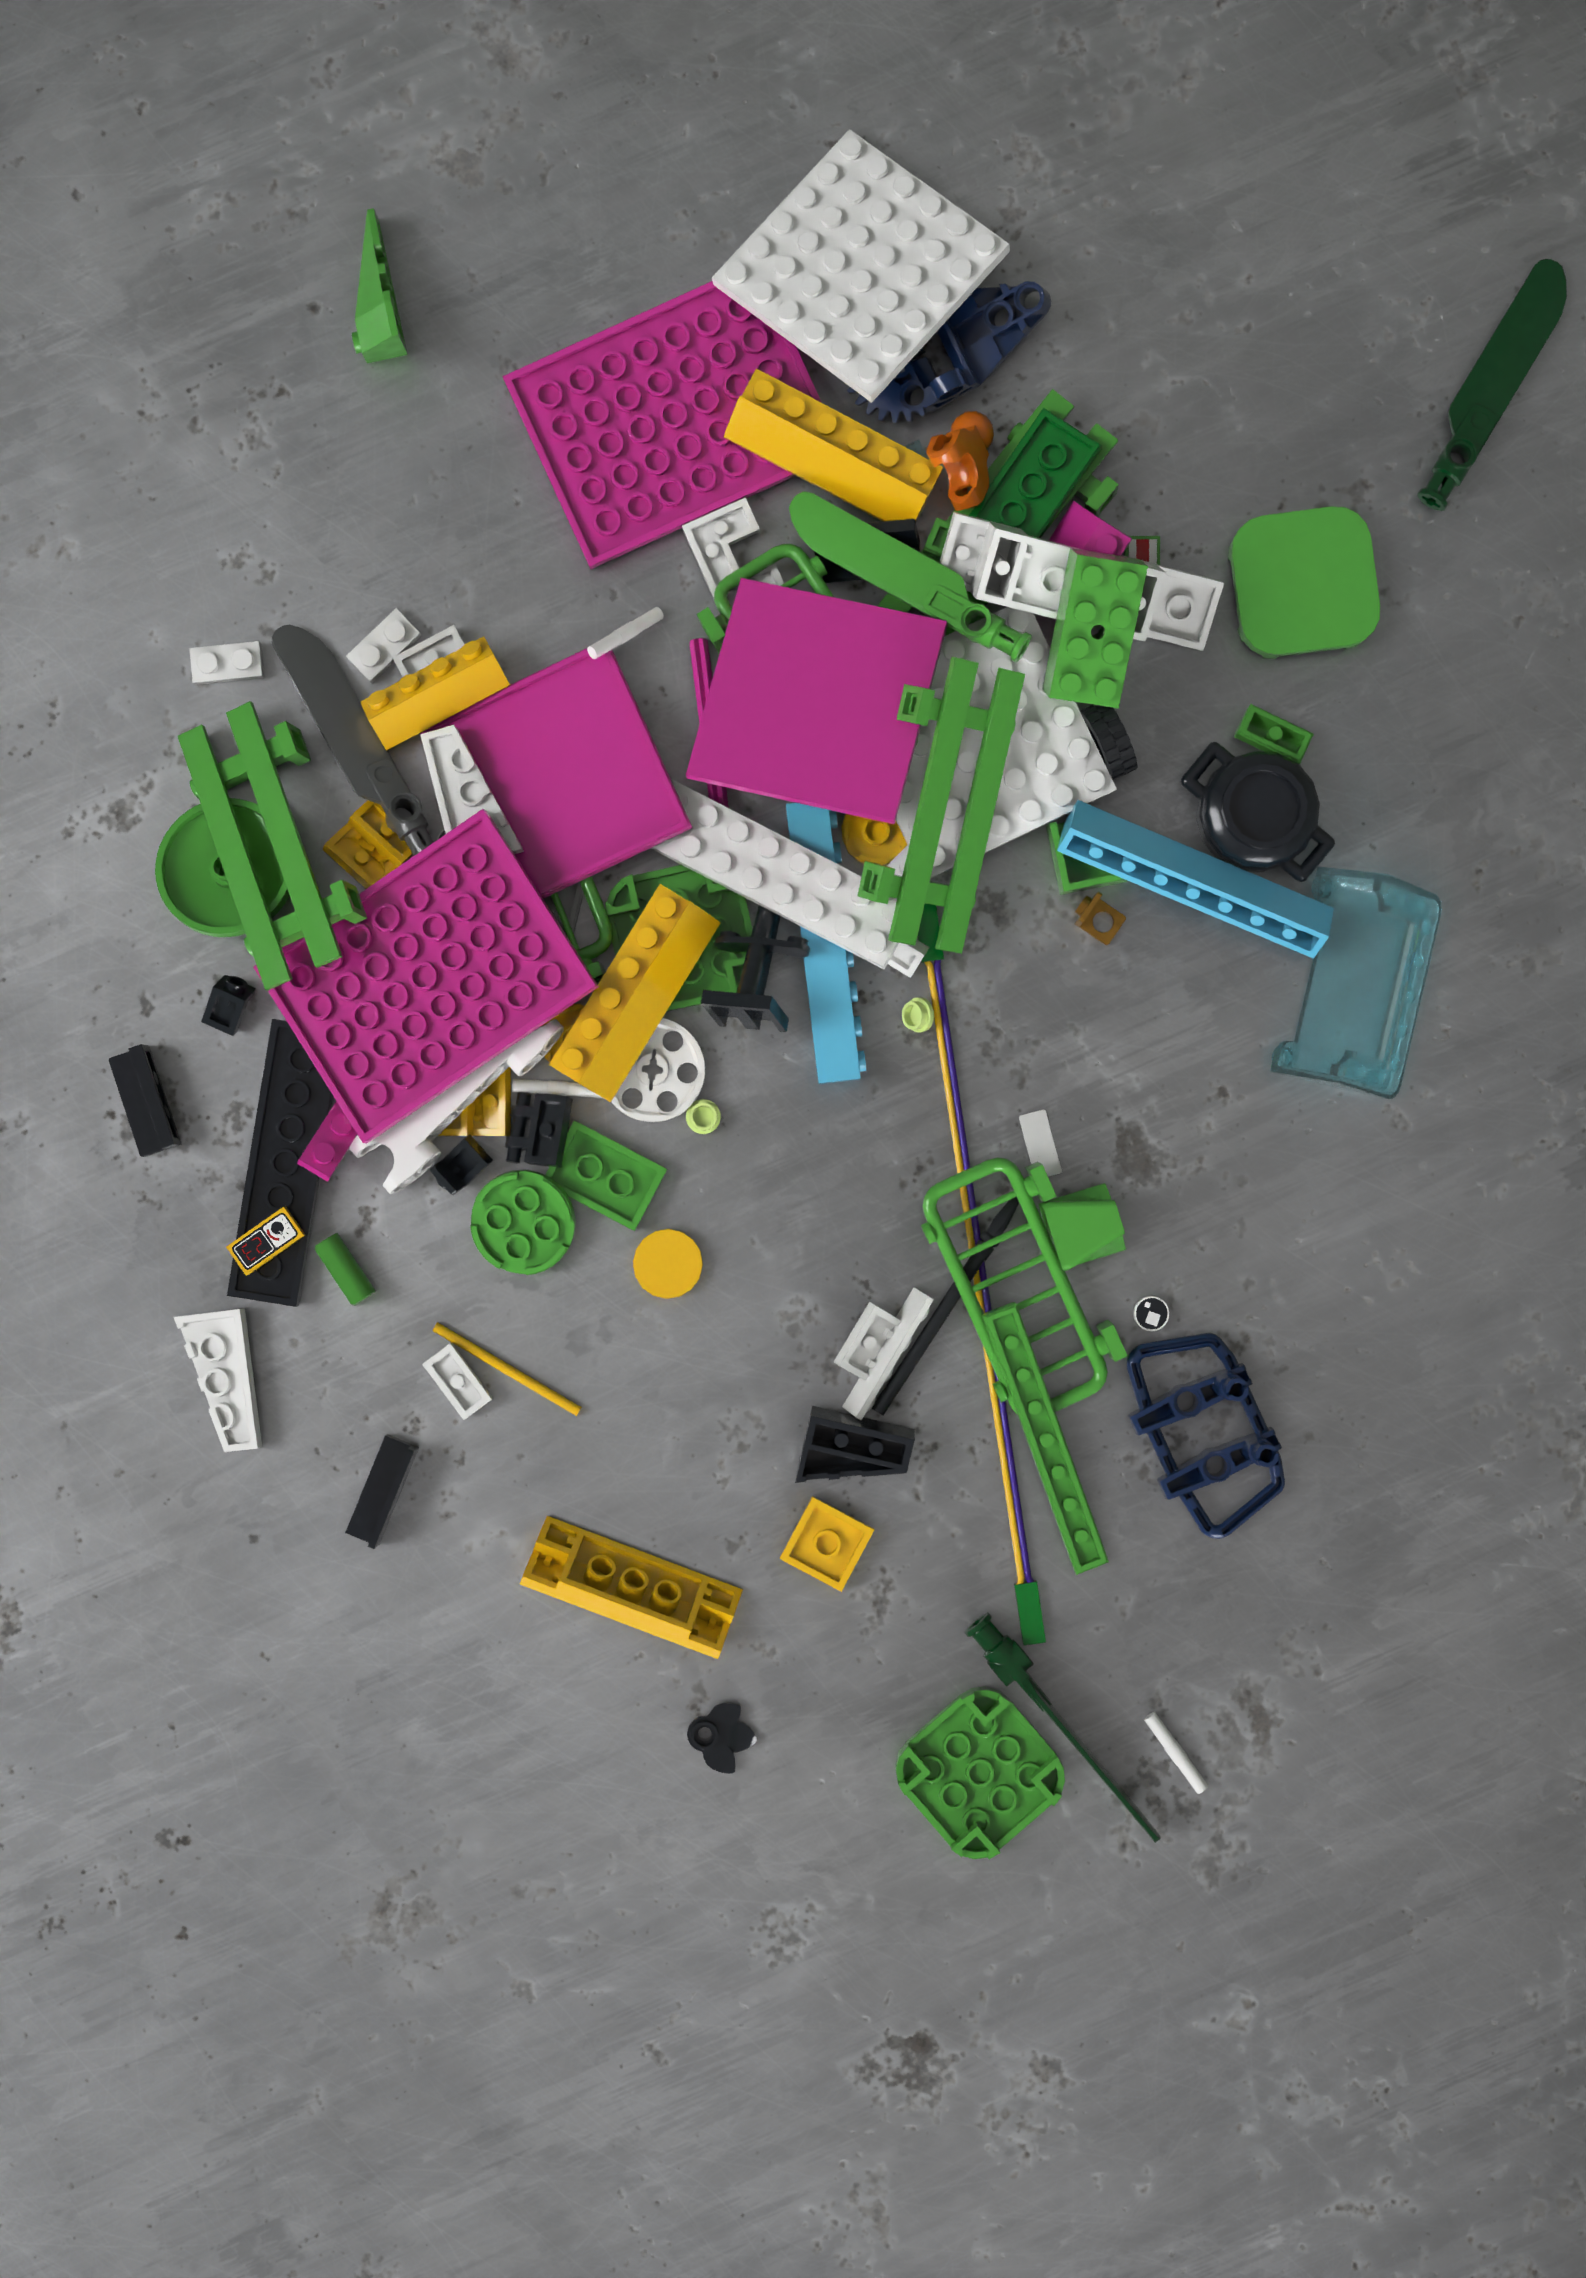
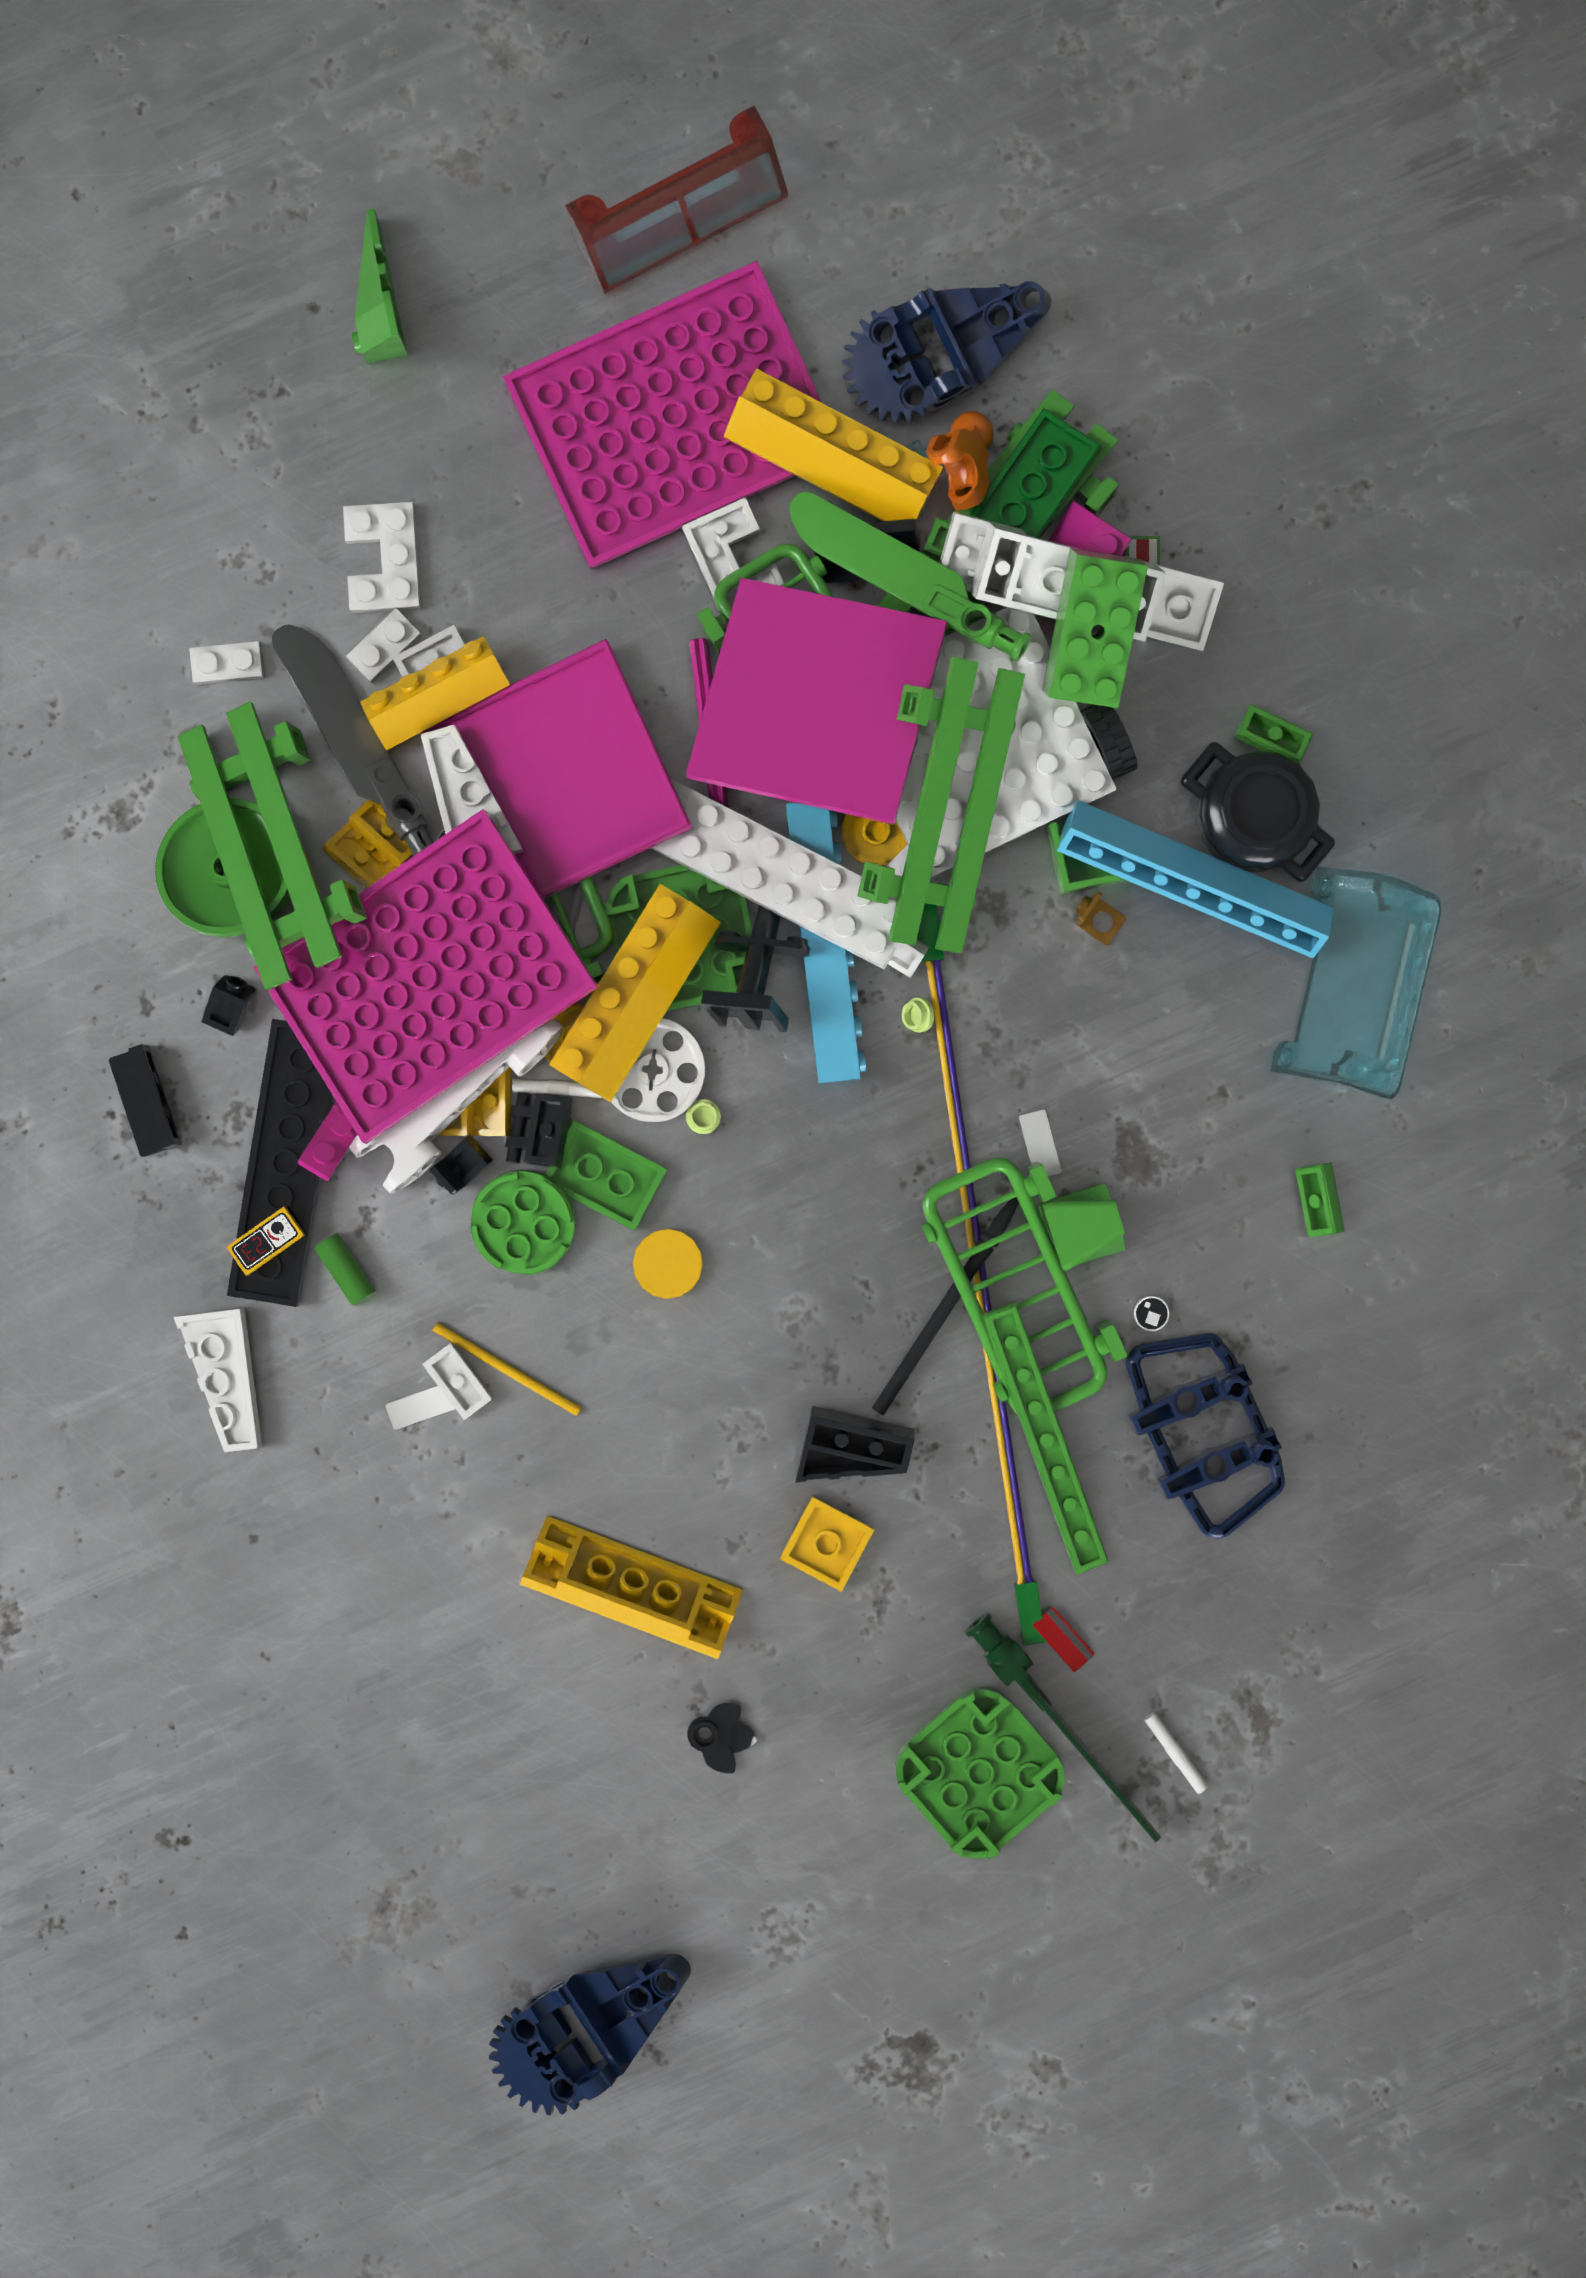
black panel [345,1434,419,1549] -> none
white piece [587,607,664,659] -> none
white plate [712,129,1010,403] -> none
white bracket [834,1287,934,1420] -> none
bright green tile [1228,506,1380,659] -> none
dark green piece [1417,259,1567,511] -> none
none -> white plate [343,502,421,613]
none -> white sticker [386,1386,455,1430]
none -> dark blue connector [489,1954,691,2115]
none -> windscreen [565,105,788,294]
none -> red sticker [1033,1607,1094,1672]
none -> bright green brick [1295,1162,1345,1238]

